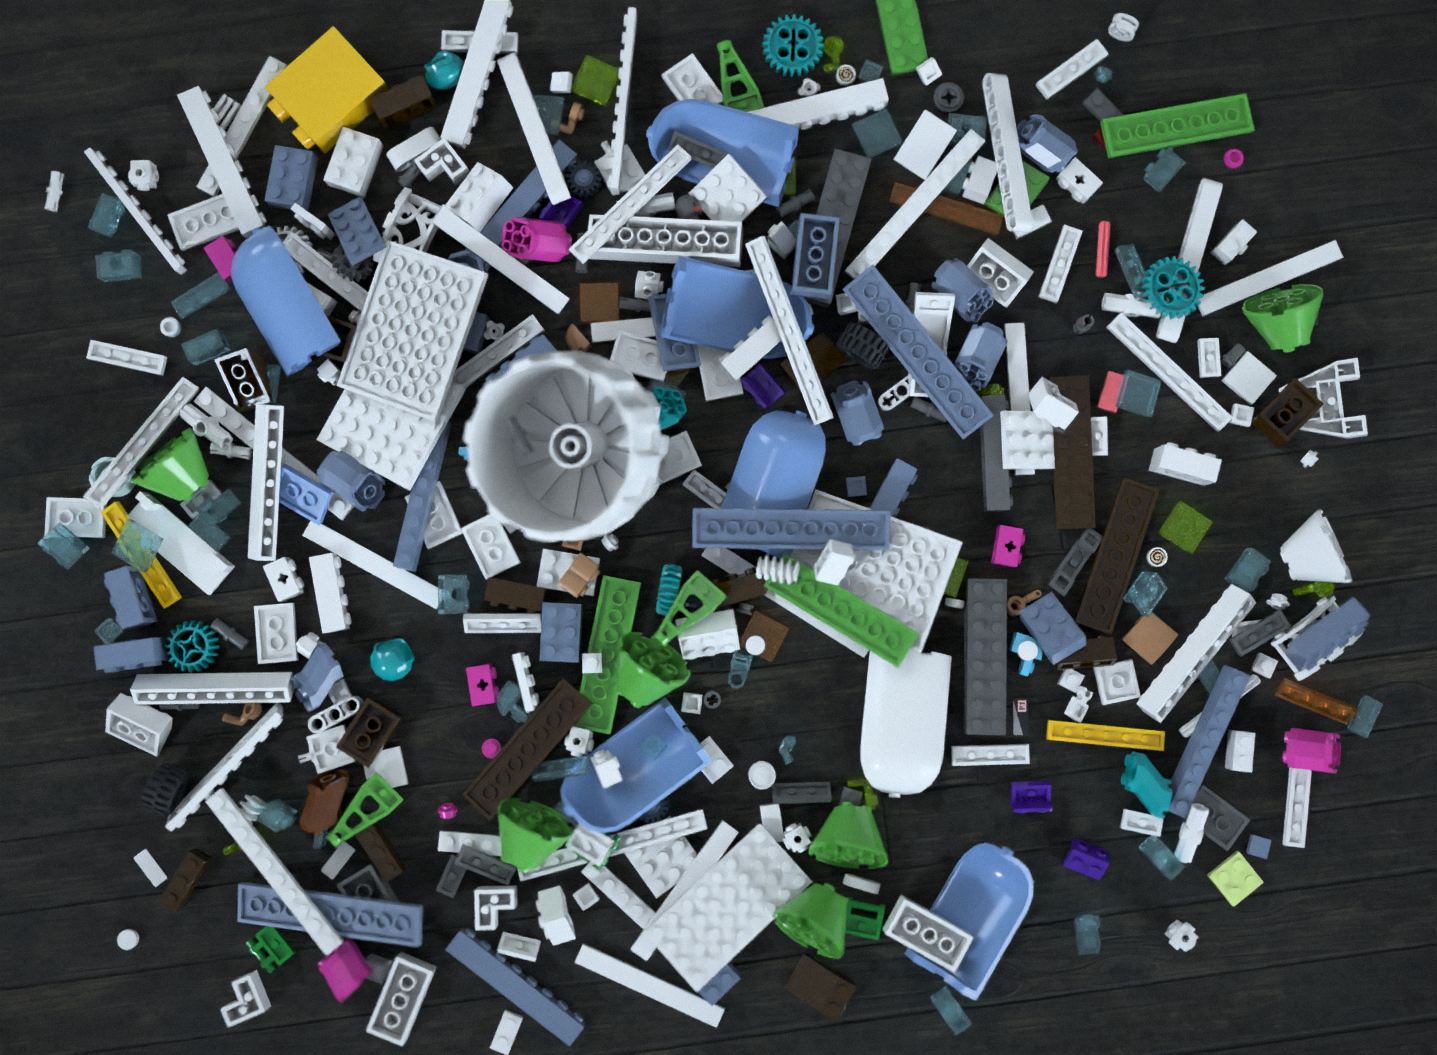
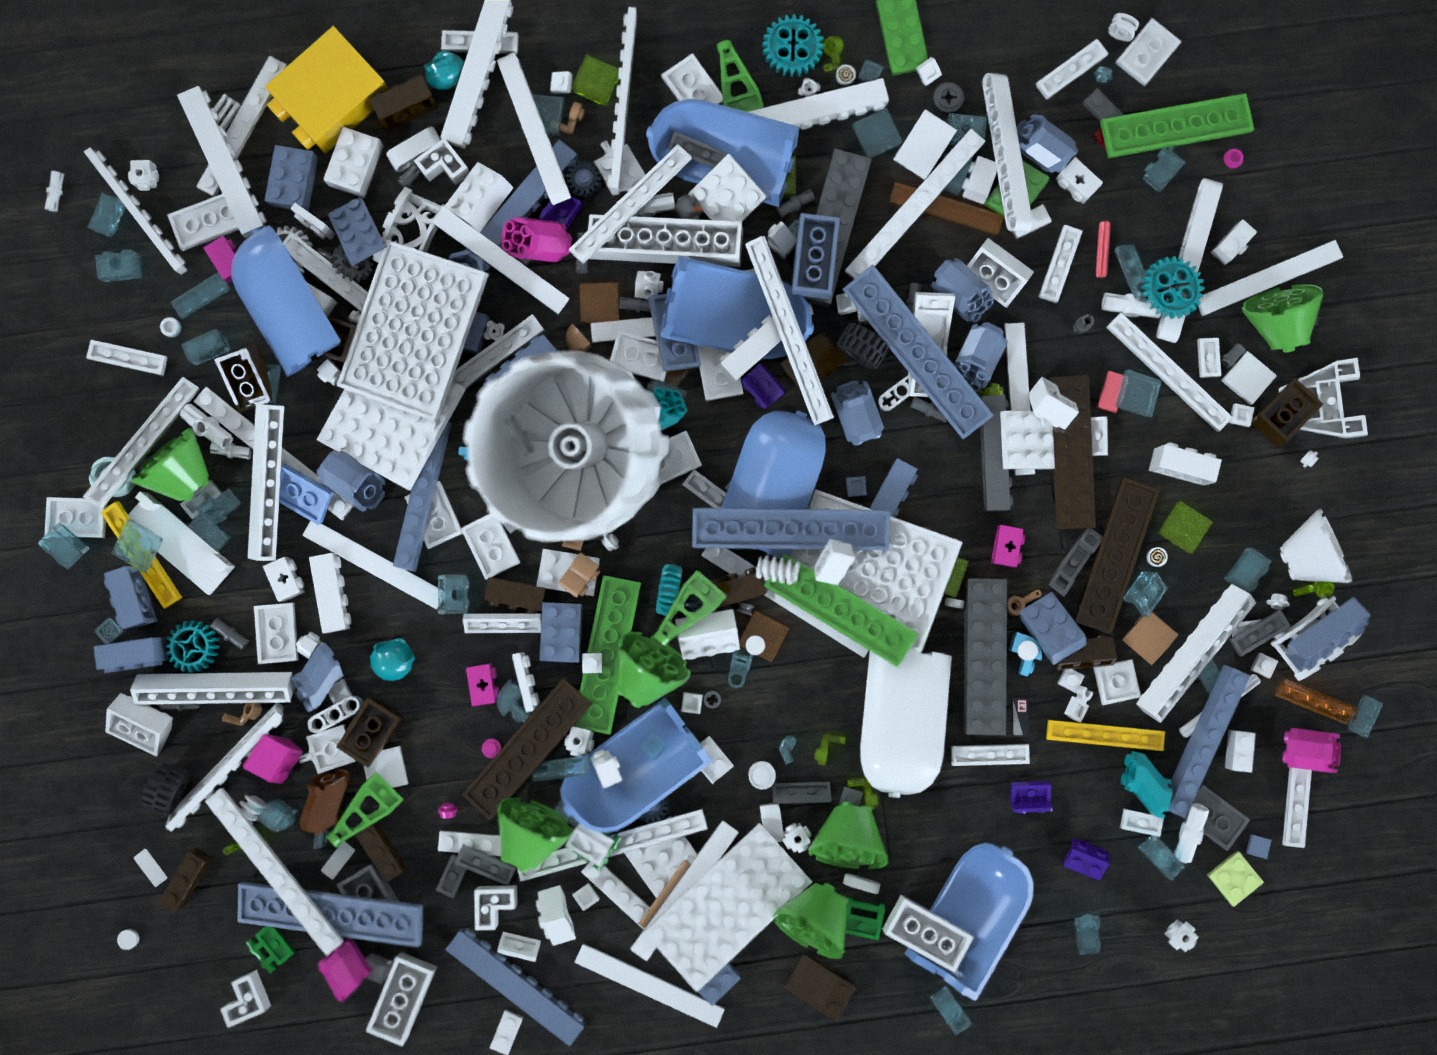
none -> dark pink slope [242,734,303,784]
none -> medium nougat bar [638,859,691,928]
none -> clear neon green plate [814,733,846,765]
none -> white tile [1116,18,1181,86]

